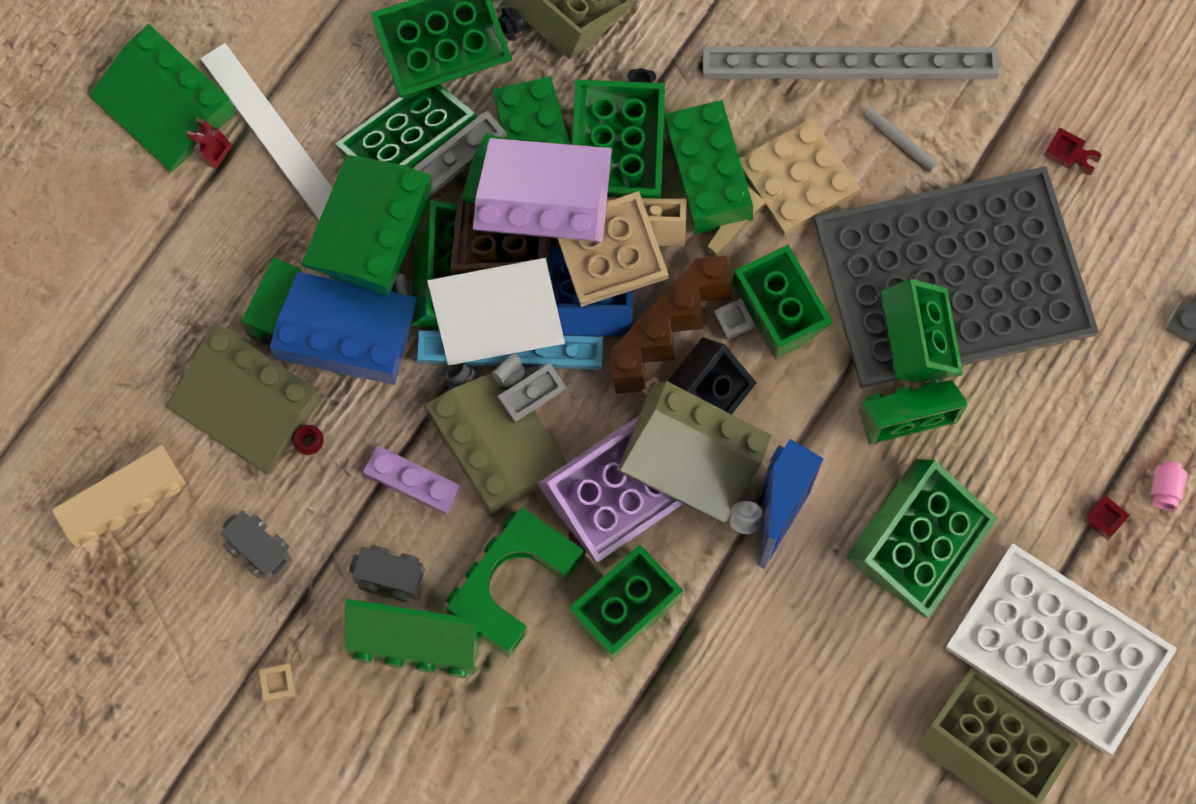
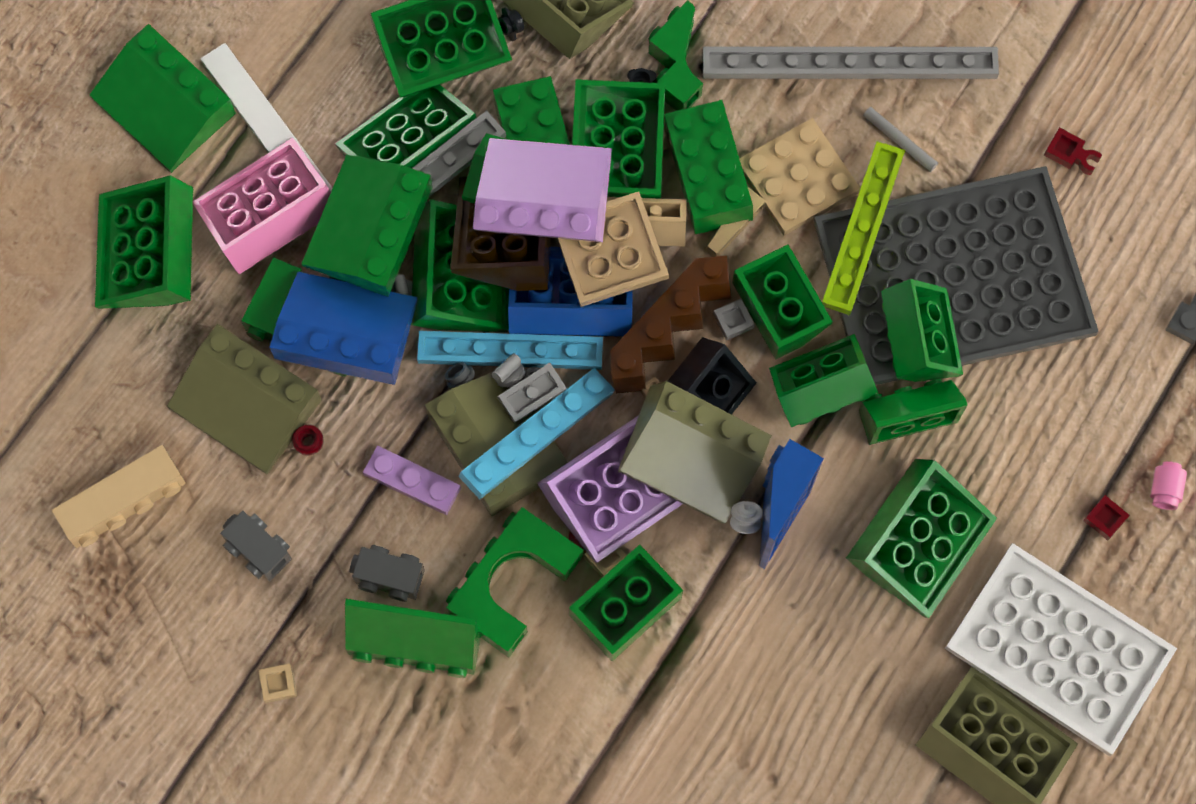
dark red plate [186,118,233,169] -> none
white sticker [427,258,565,365] -> none
none -> green slope [95,175,193,309]
none -> bright pink slope [193,138,331,274]
none -> medium azure plate [458,368,615,500]
none -> green arch [648,0,703,111]
none -> green slope [769,334,878,427]
none -> lime plate [822,141,905,315]

